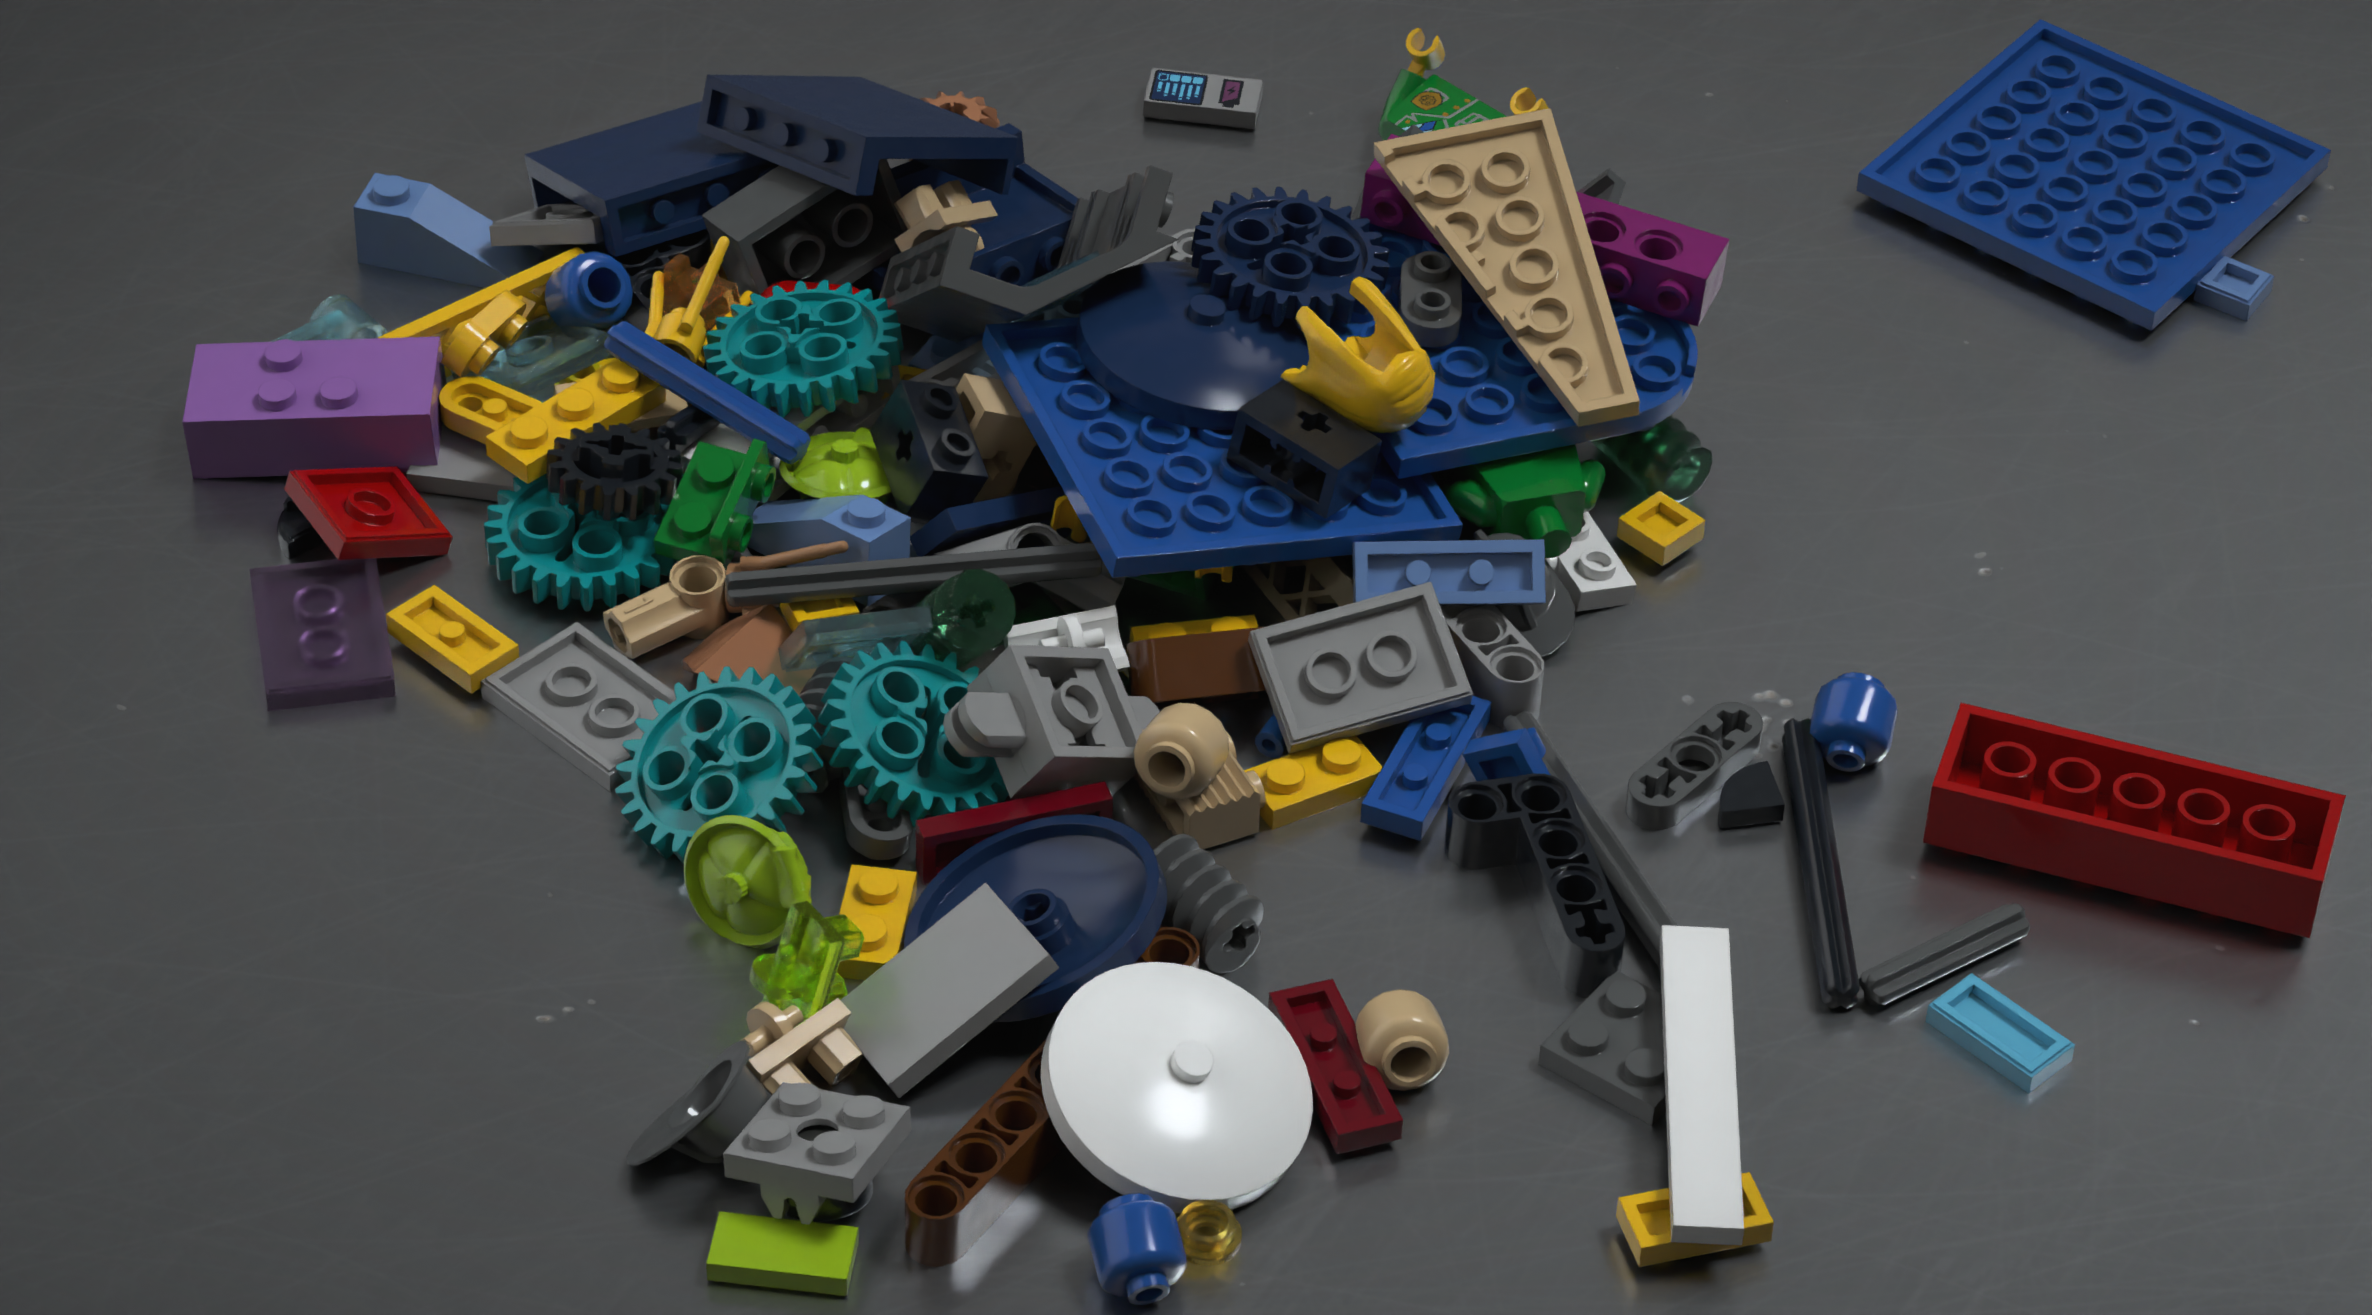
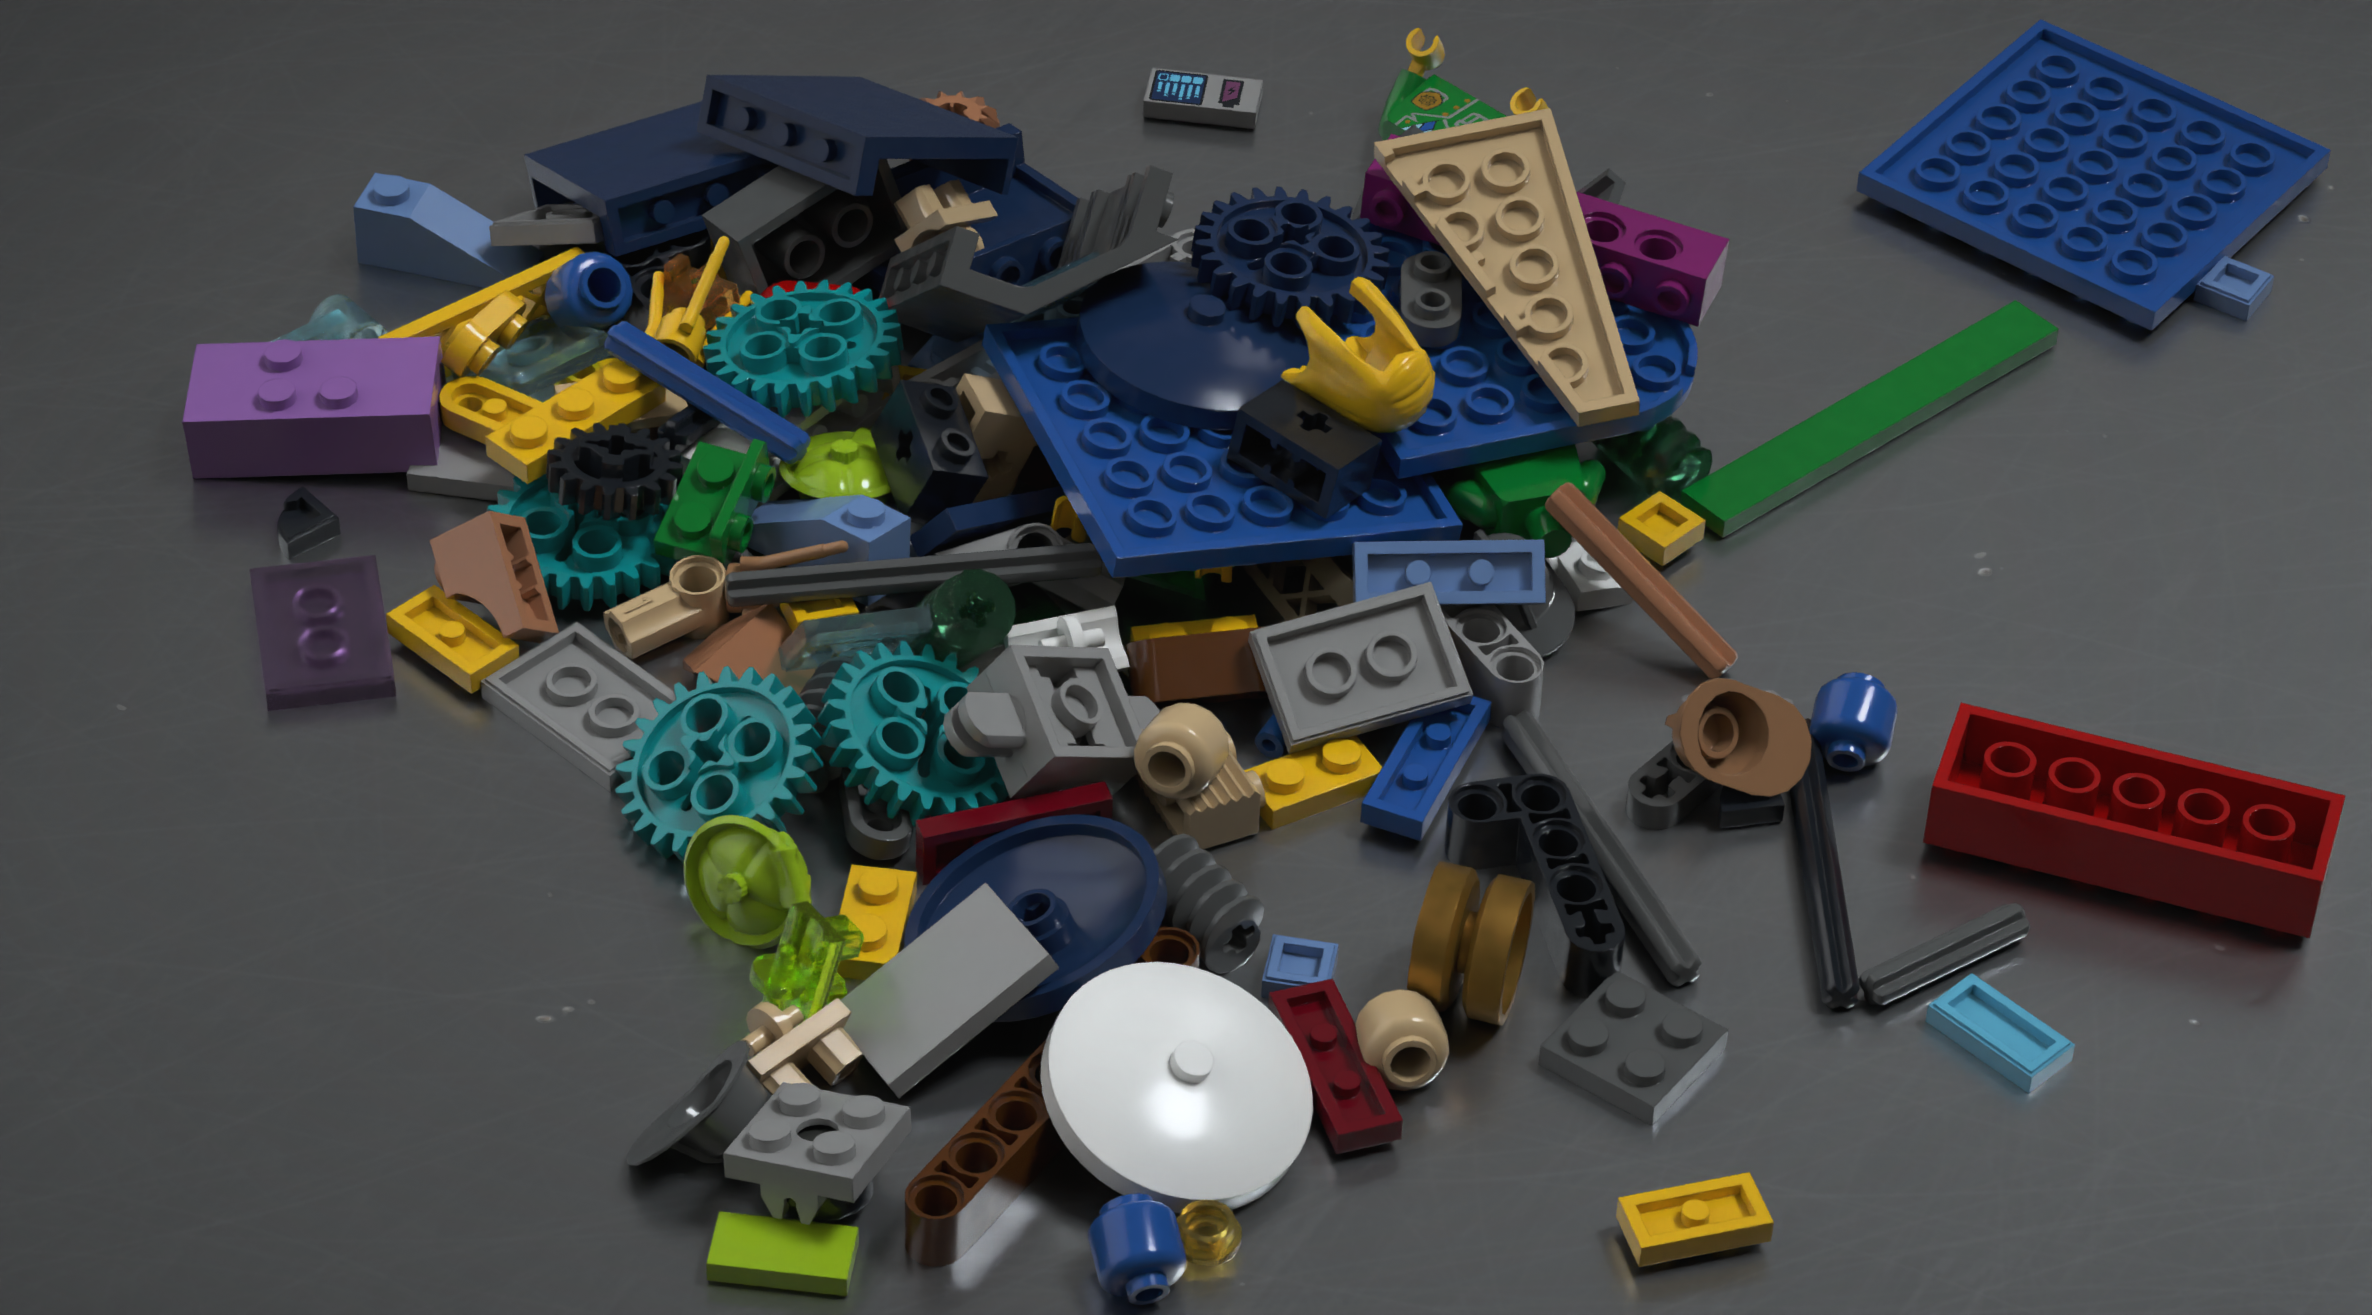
red plate [284,466,453,560] -> none
blue tile [1462,727,1550,781] -> none
white tile [1660,925,1744,1245] -> none
none -> nougat arch [429,511,559,643]
none -> medium blue tile [1261,934,1339,998]
none -> pearl gold wheel [1407,861,1535,1026]
none -> nougat axle [1545,482,1738,679]
none -> medium nougat piece [1665,678,1812,797]
none -> green tile [1680,300,2059,538]

